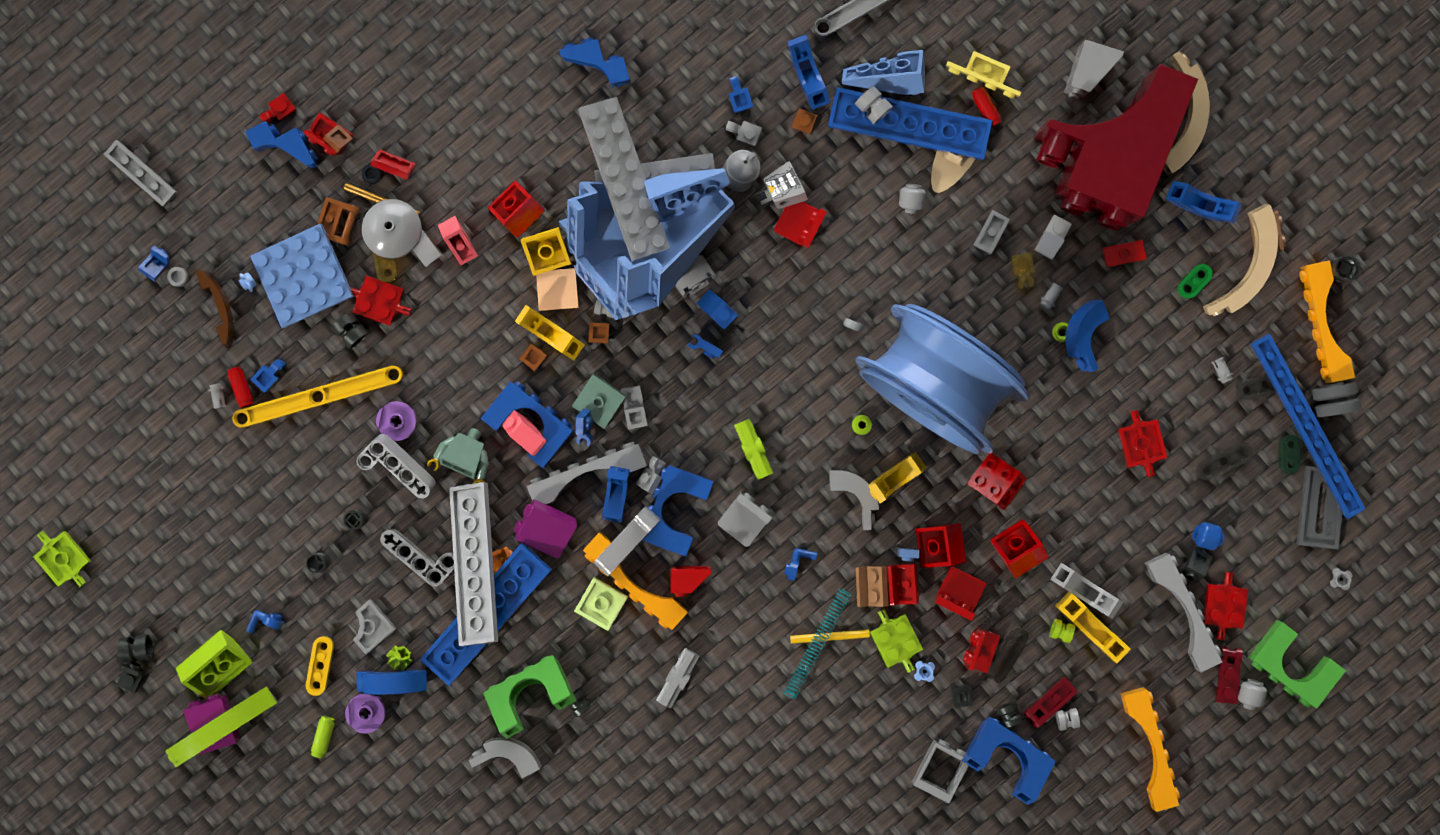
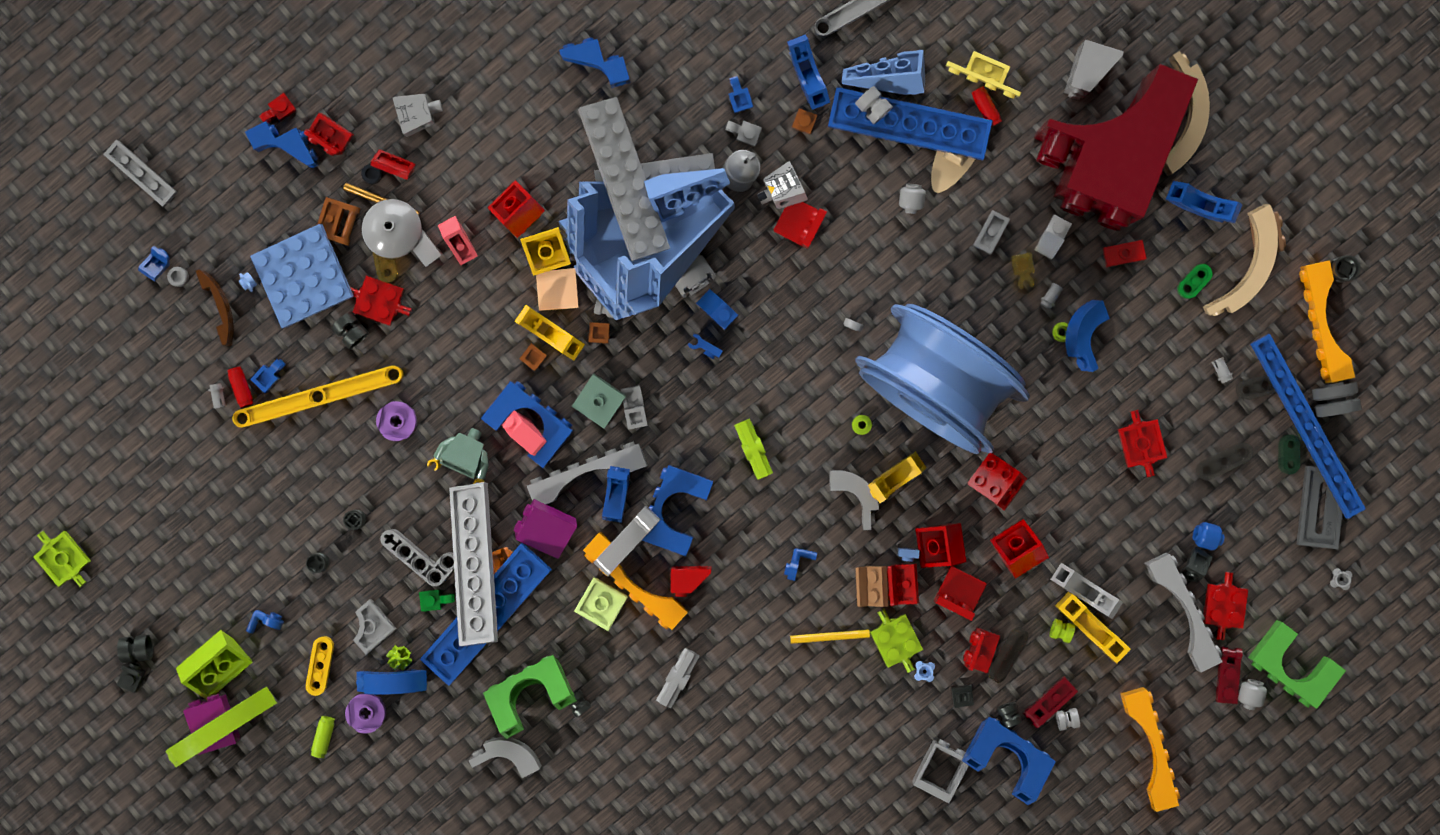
dark orange plate [323,124,353,153] -> none
light grey beam [356,434,436,498] -> none
blue plate [576,409,593,446] -> none
light grey plate [636,456,666,494] -> none
light grey bracket [718,492,772,547] -> none
teal piece [783,589,851,699] -> none
none -> light grey torso [393,94,443,137]
none -> green plate [419,589,455,612]

